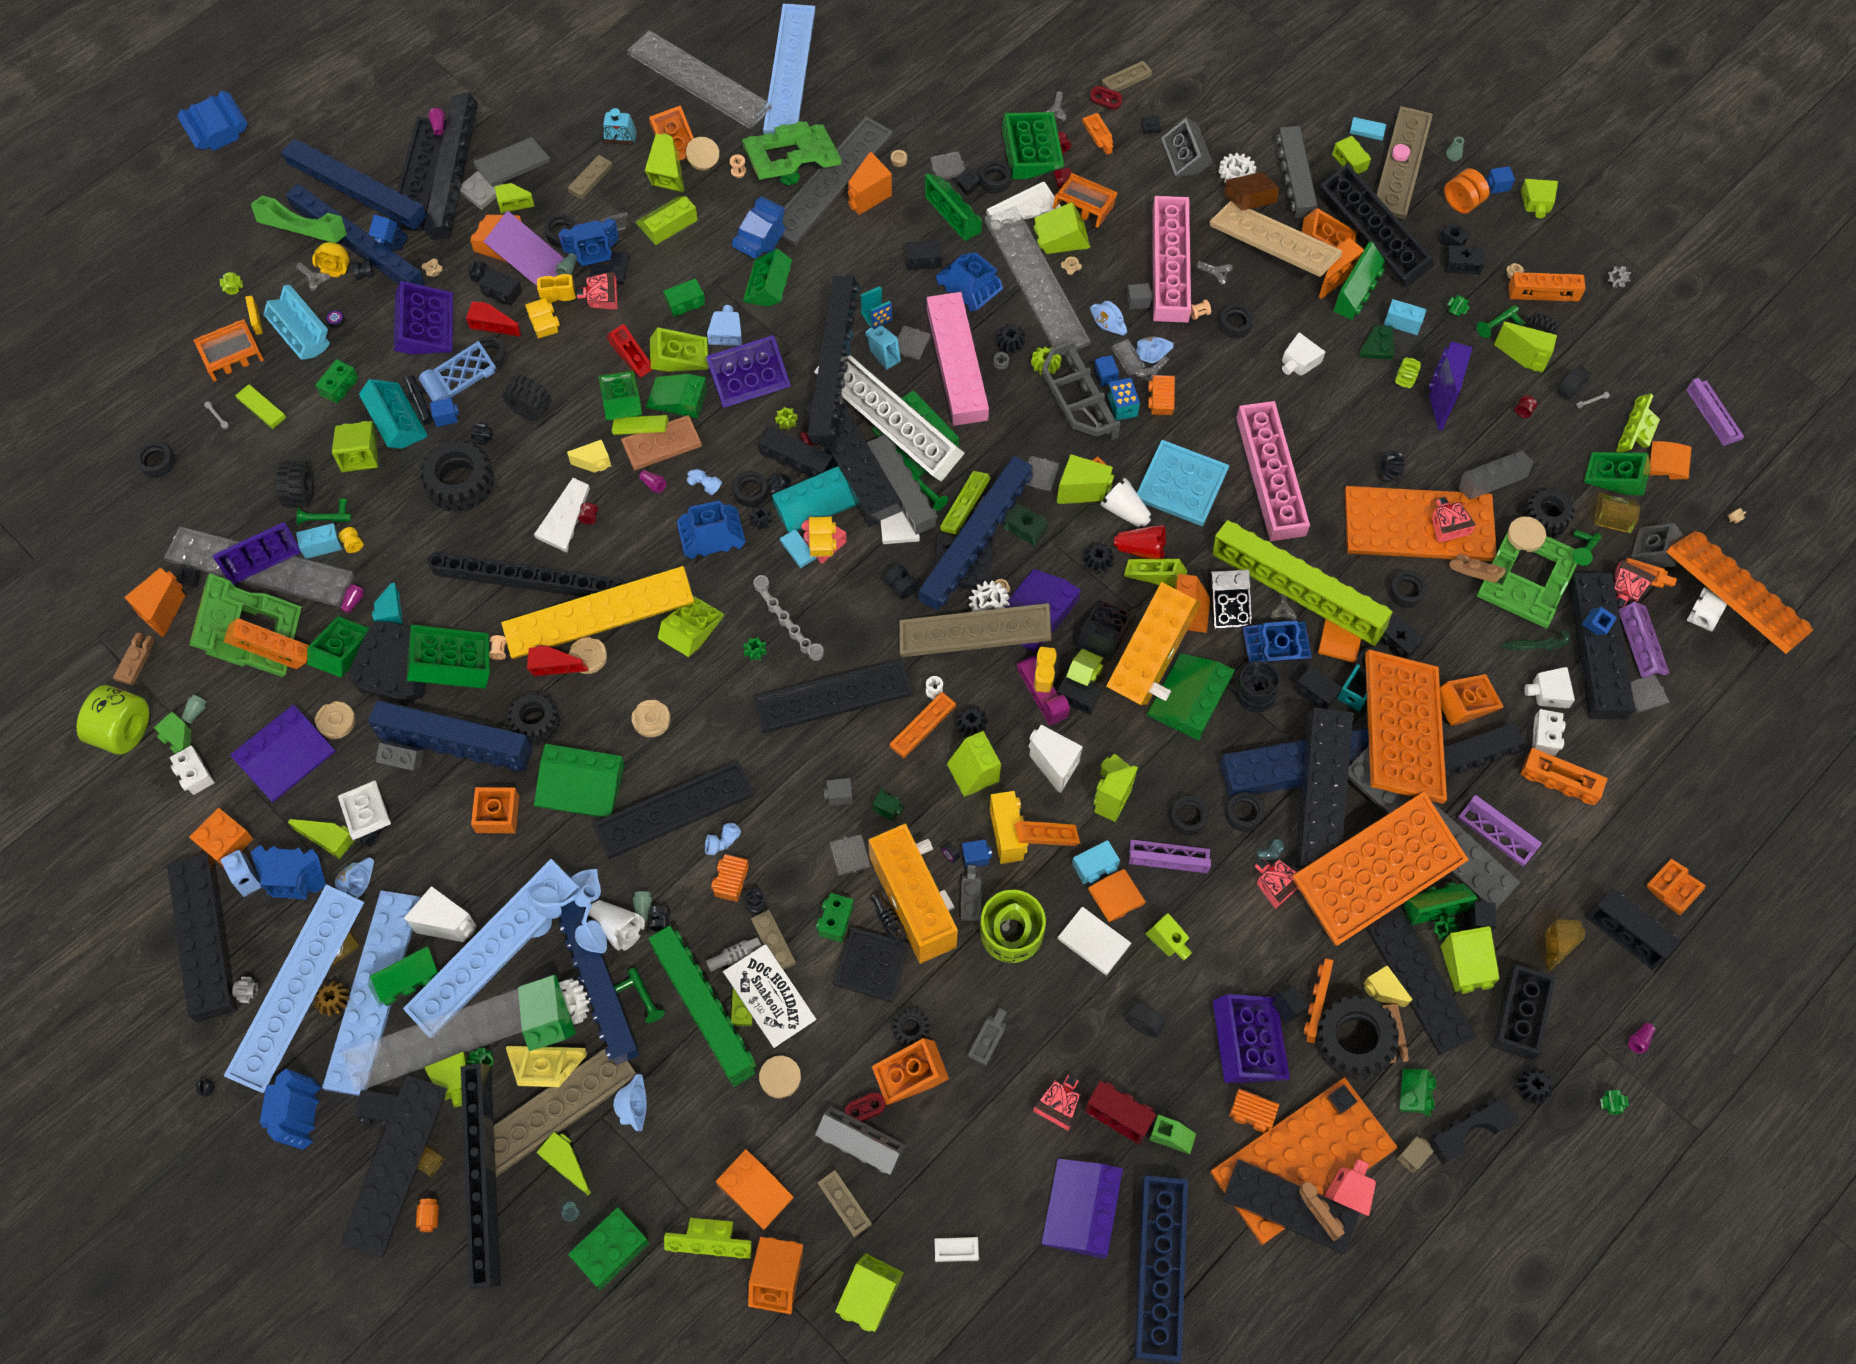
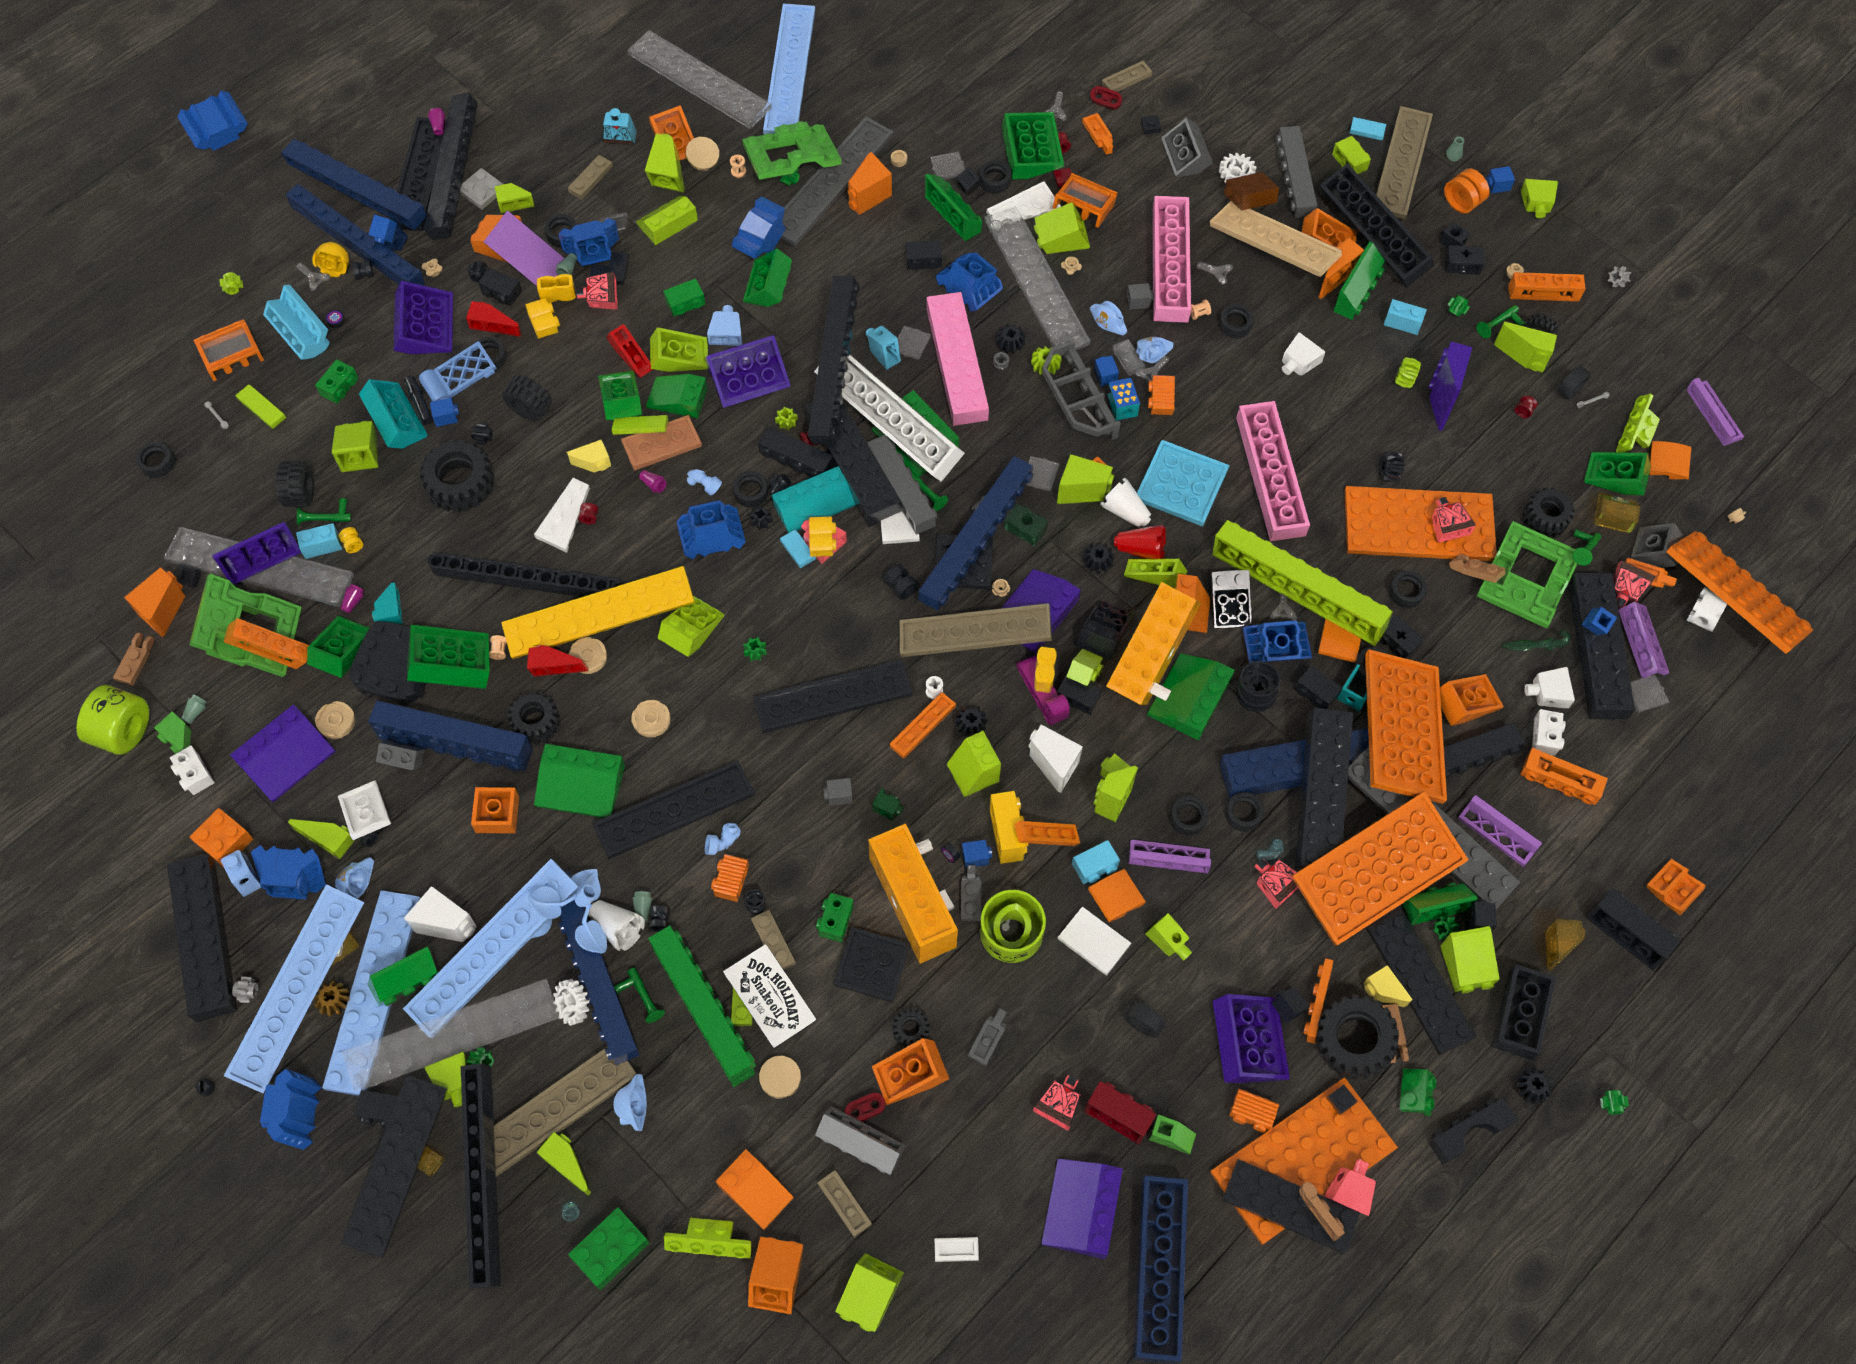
yellow tile [245,295,263,335] -> none
bright green arch [251,196,347,243] -> none
orange brick [416,1199,439,1232] -> none
dark grey tile [473,137,550,187] -> none
light yellow wing [506,1046,587,1087] -> none
slope [518,974,576,1051] -> none
light grey hinge [706,938,761,972] -> none
light grey bar [754,575,824,661] -> none
clear piece [830,835,870,876] -> none
teal piece [860,286,892,329] -> none
black hinge [870,892,907,943] -> none
lime plate [940,471,991,535] -> none
white gear [969,581,1010,612] -> none
dark green wing [1359,325,1394,359] -> none
bright pink tile [1392,144,1410,161] -> none
dark tan brick [1397,1137,1434,1173] -> none
dark grey brick [1459,450,1533,500] -> none
tan tile [1507,517,1546,552] -> none
magenta cone [1628,1023,1655,1054] -> none

